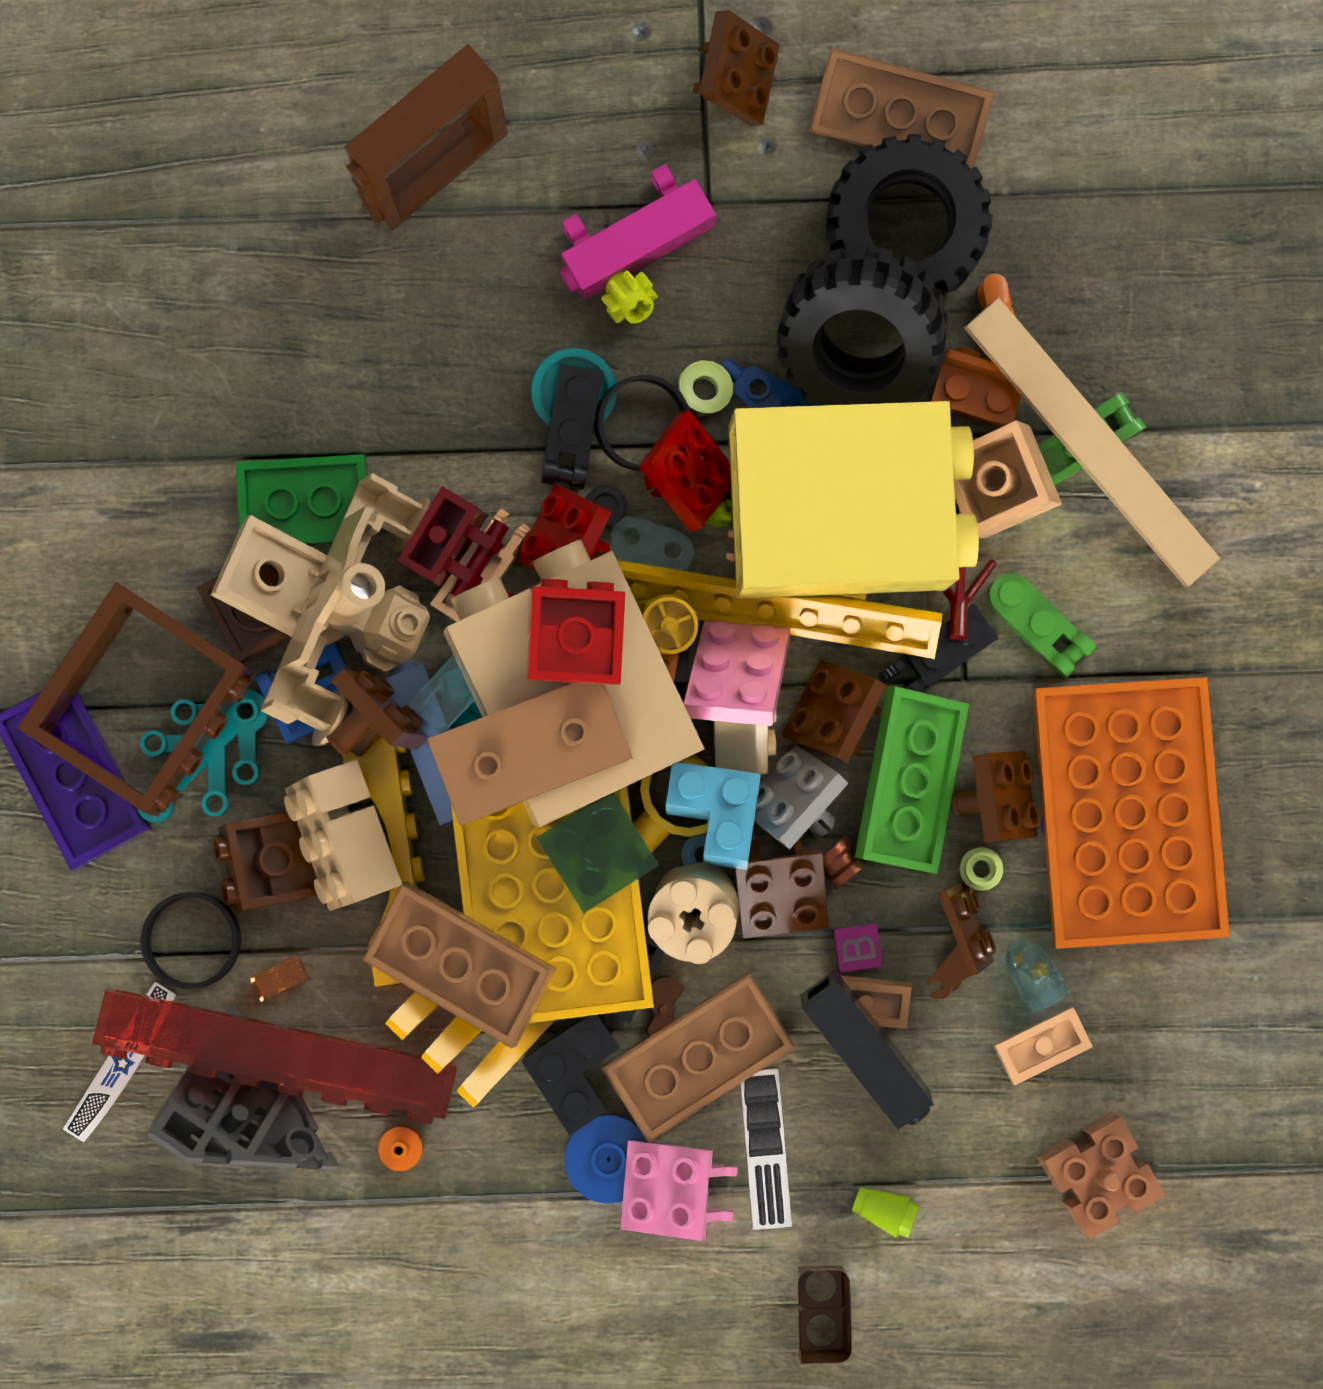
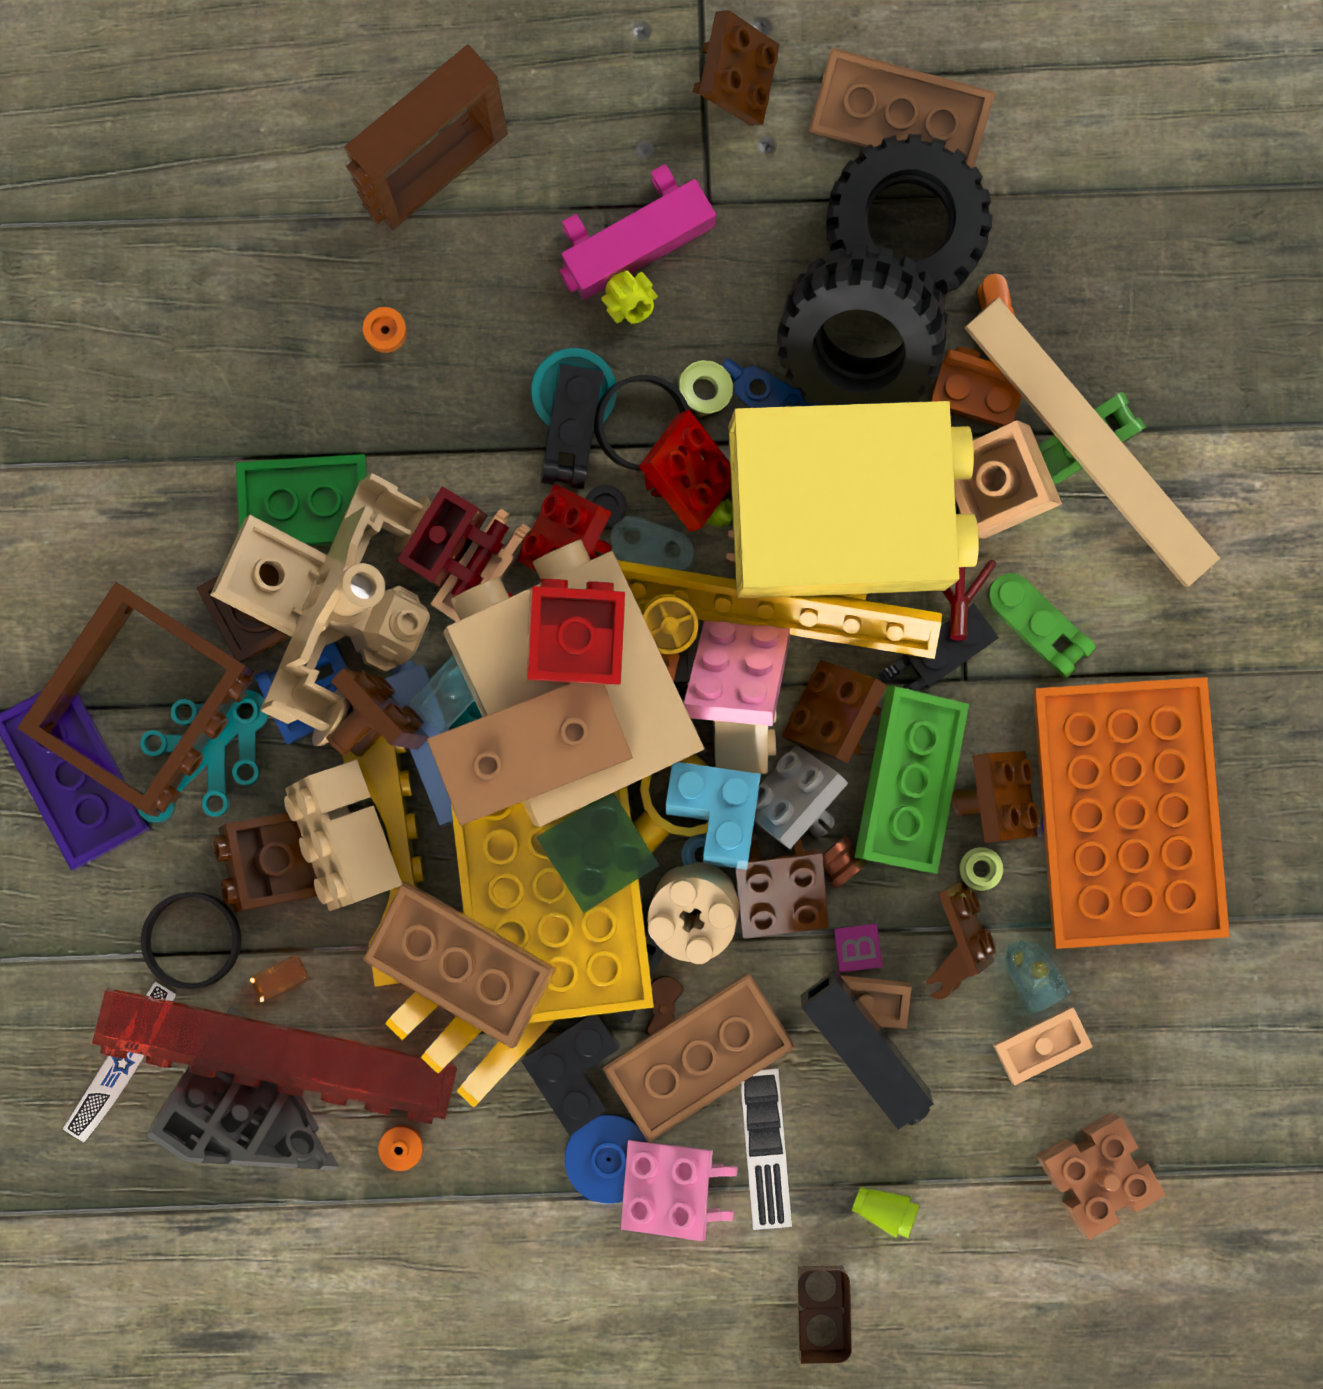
none -> orange tile [363,307,407,353]

